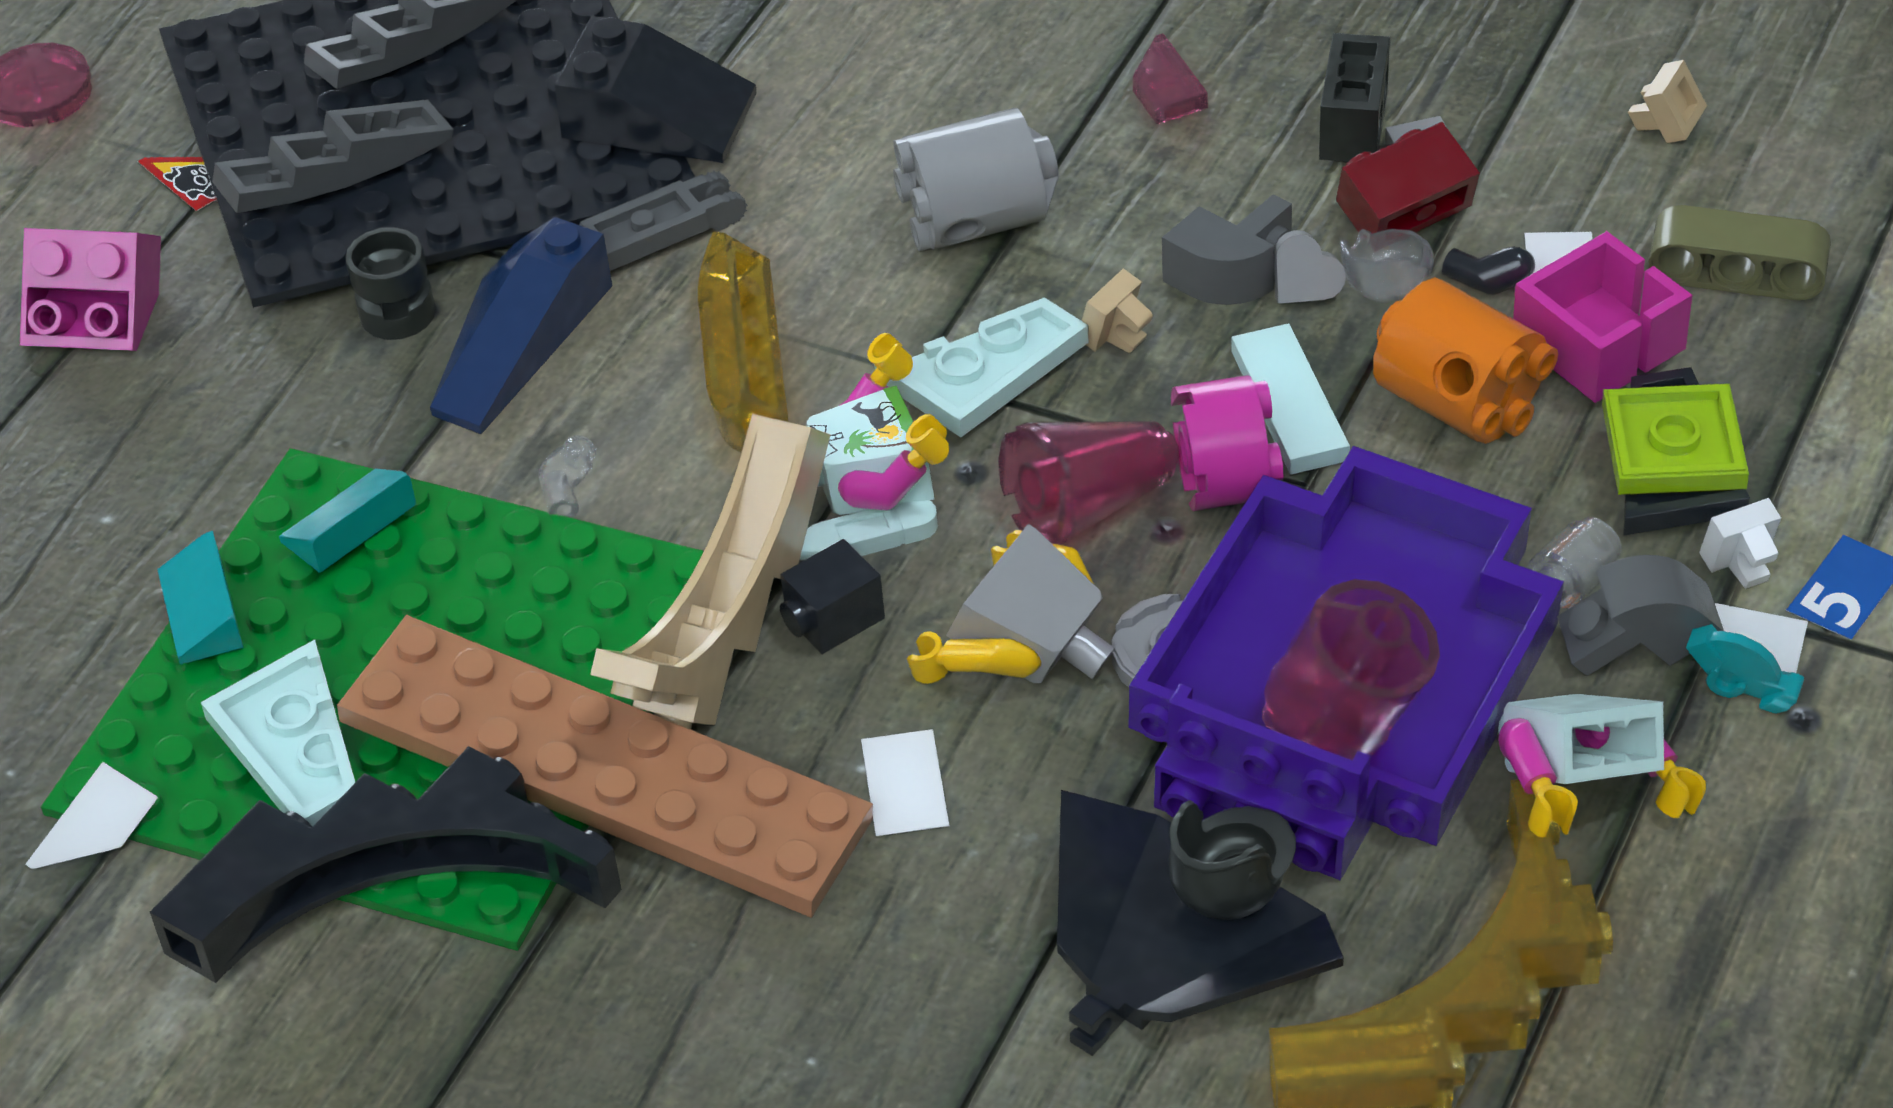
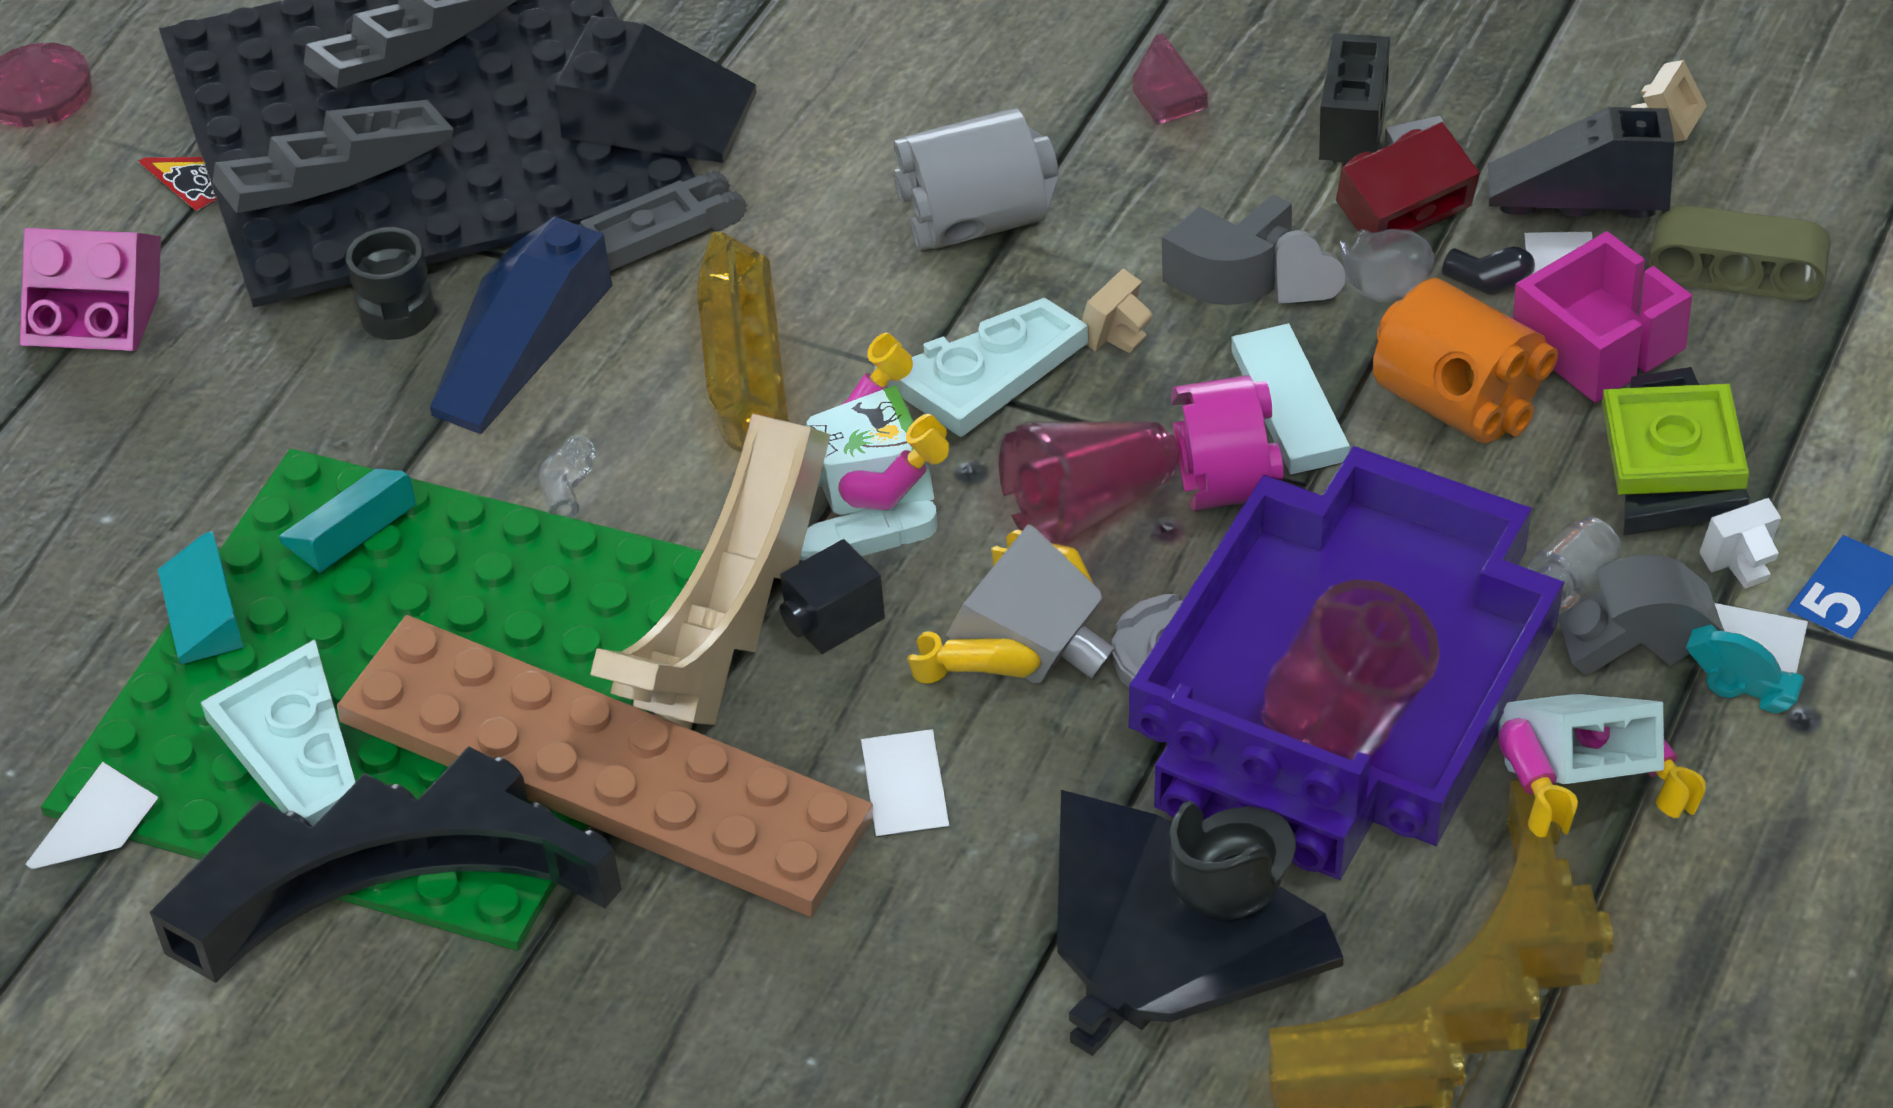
none -> black slope [1488,107,1674,218]

